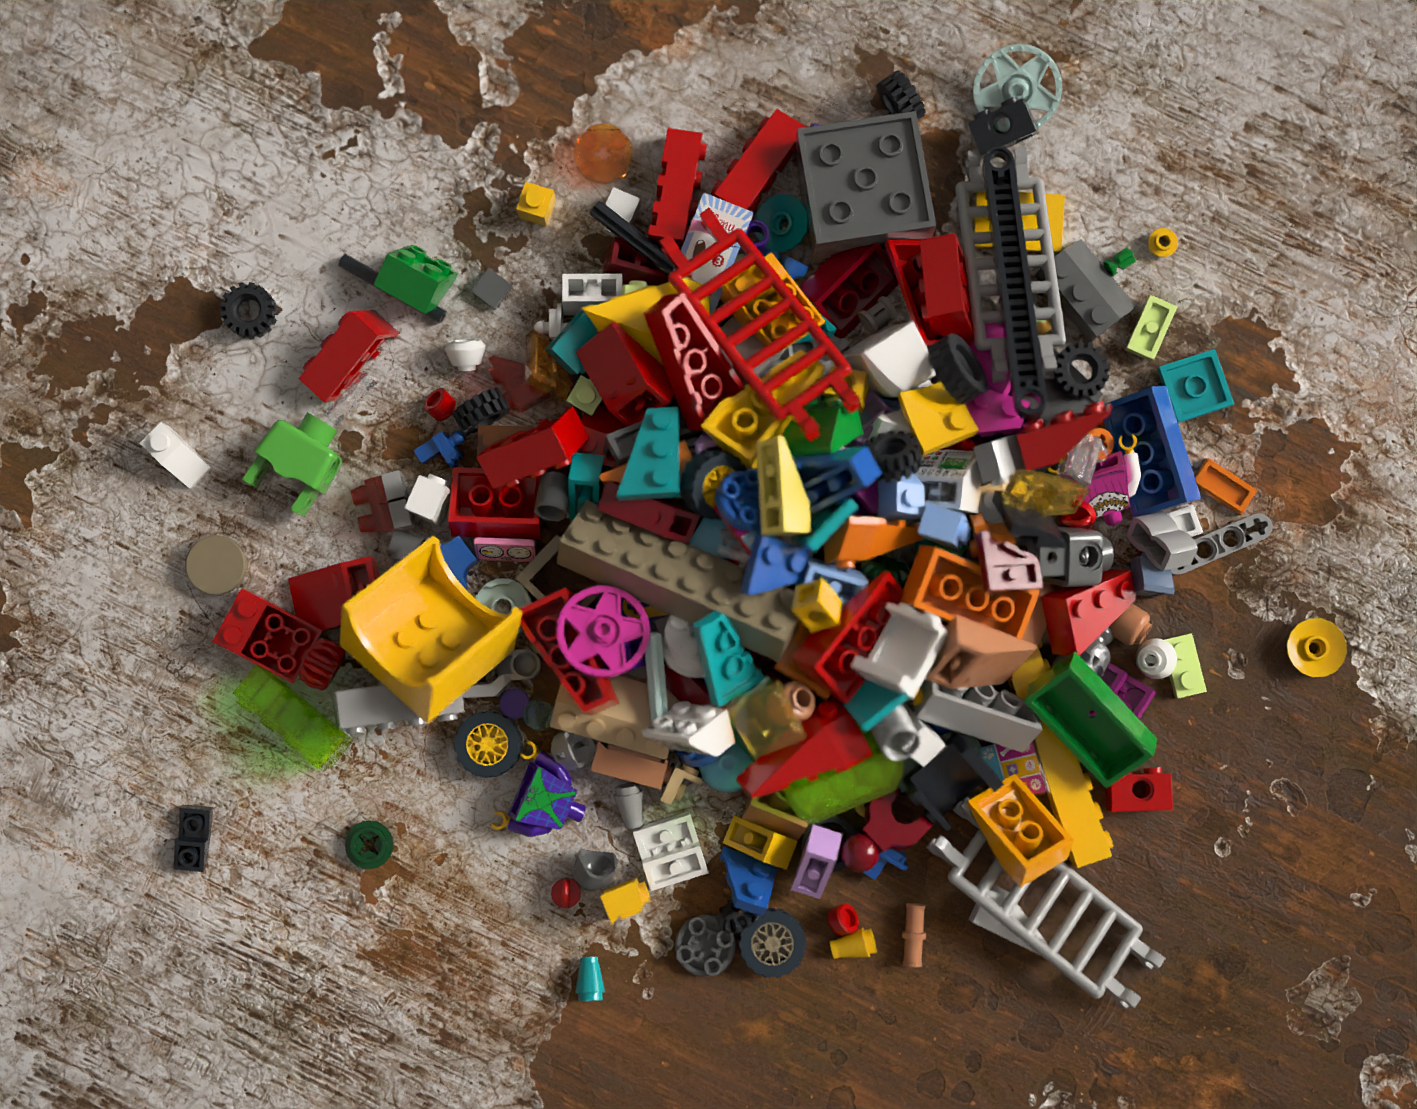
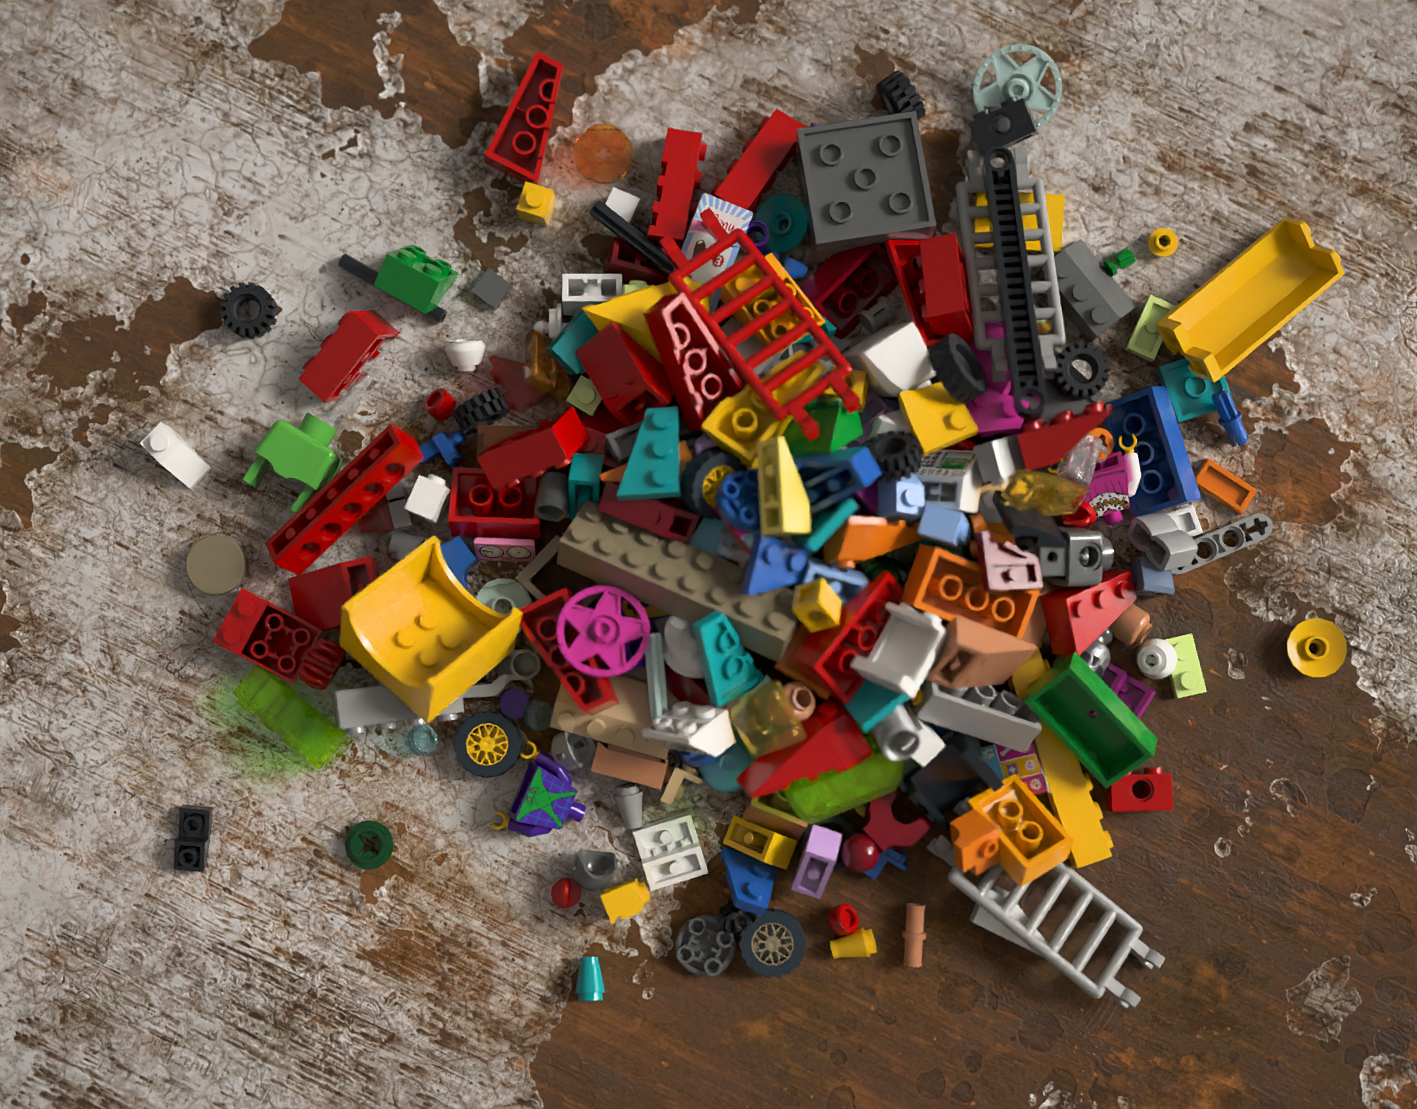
none -> red brick [265,424,424,576]
none -> clear light blue tile [407,724,438,757]
none -> red wedge [484,51,564,185]
none -> orange brick [950,809,1000,876]
none -> yellow panel [1155,217,1345,383]
none -> blue axle [1211,389,1249,447]

